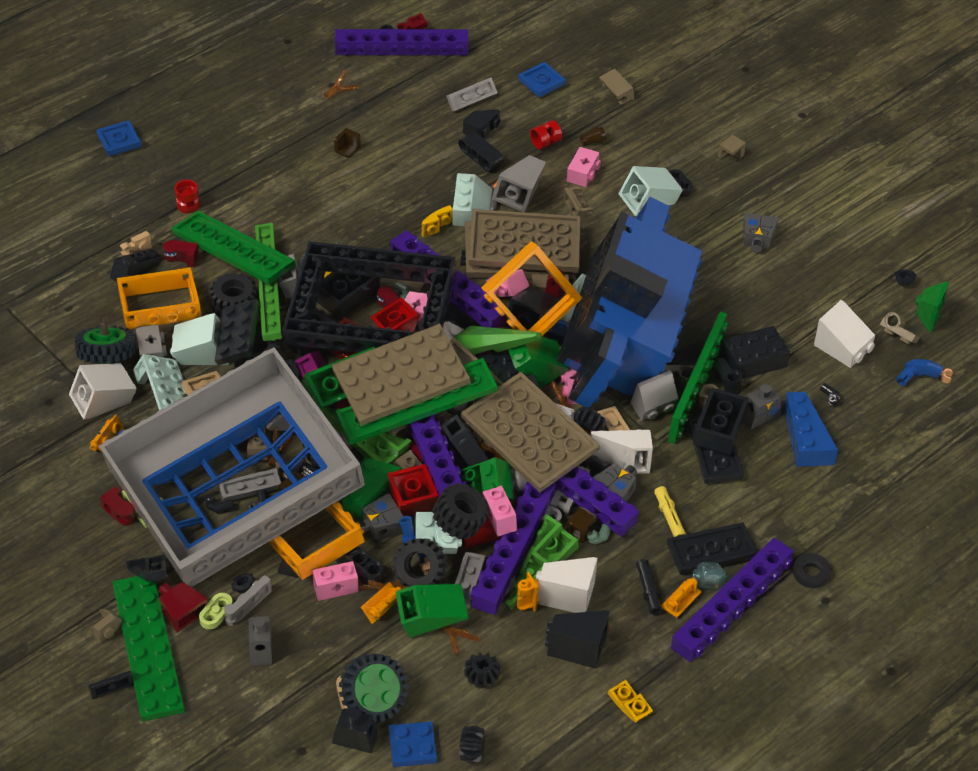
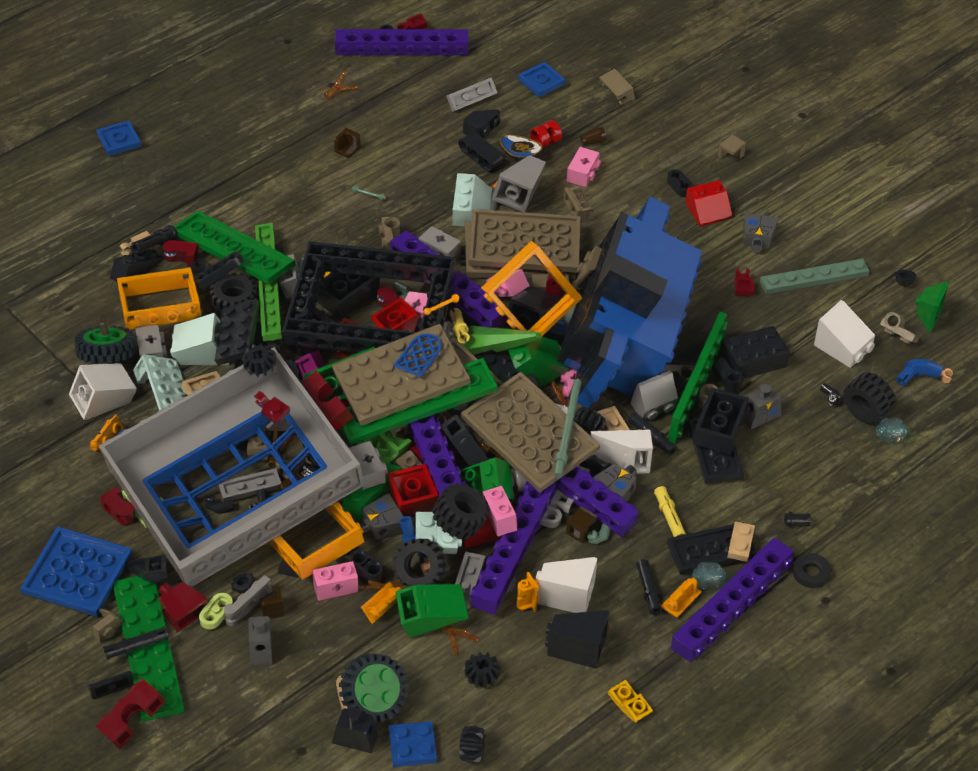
red wheel [175,179,200,214] -> none
yellow slope [422,205,453,237] -> none
bright green wedge [506,514,579,610] -> none
light aqua slope [618,166,683,216] -> none
blue wedge [784,392,838,467] -> none
none -> blue plate [20,526,133,617]
none -> dark red arch [96,678,166,750]
none -> black pin [103,626,169,660]
none -> black pin [130,225,178,254]
none -> black beam [190,251,244,289]
none -> black gear [242,343,277,377]
none -> dark red plate [254,391,290,425]
none -> dark brown panel [260,586,284,619]
none -> dark red arch [301,370,353,431]
none -> light grey brick [349,441,387,489]
none -> sand green hinge [352,186,386,201]
none -> dark tan plate [378,217,400,250]
none -> blue window [394,333,442,378]
none -> light grey brick [418,226,461,258]
none -> light orange hinge [423,294,459,315]
none -> light yellow pin [450,308,470,343]
none -> shield [500,134,543,160]
none -> sand green bar [554,379,581,478]
none -> dark tan plate [572,246,602,292]
none -> black pin [628,412,677,456]
none -> red slope [685,180,732,227]
none -> tan plate [727,521,755,562]
none -> dark red plate [734,268,754,296]
none -> sand green plate [760,258,869,295]
none -> black pin [784,511,811,527]
none -> black tyre [843,372,896,425]
none -> clear light blue head [876,418,907,443]

